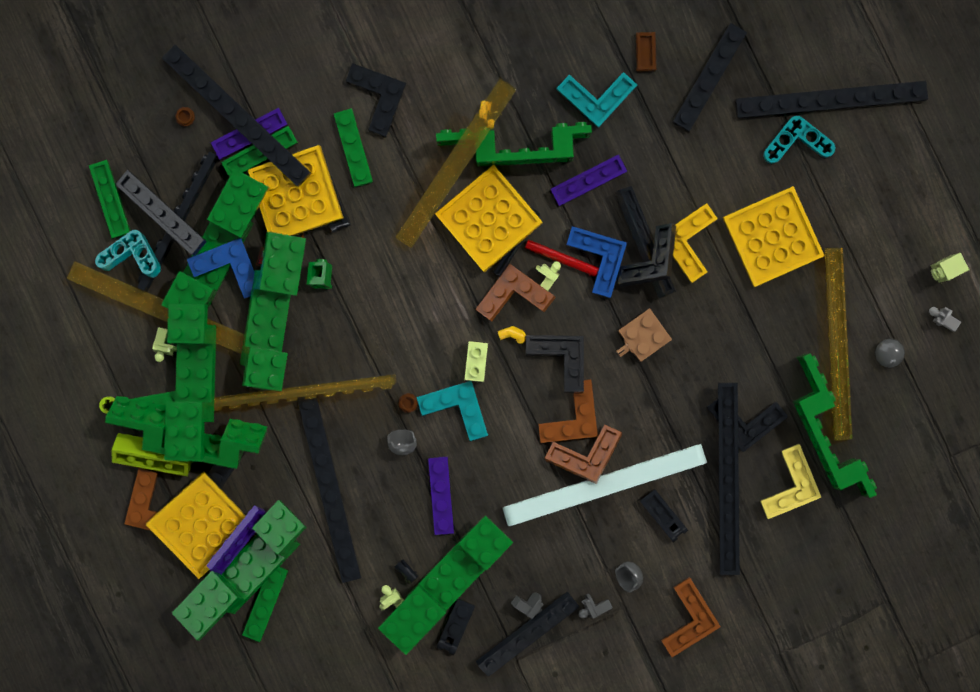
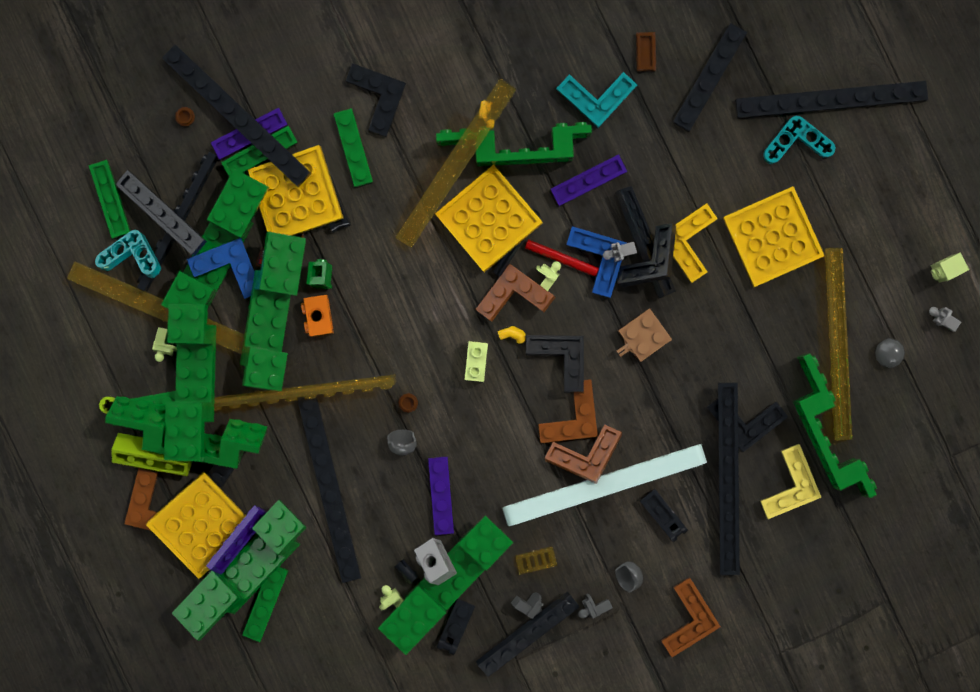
teal plate [416,381,488,441] -> none
none -> orange brick [301,295,334,337]
none -> light grey brick [414,538,457,585]
none -> clear yellow slope [515,546,557,574]
none -> light grey piece [603,242,637,261]

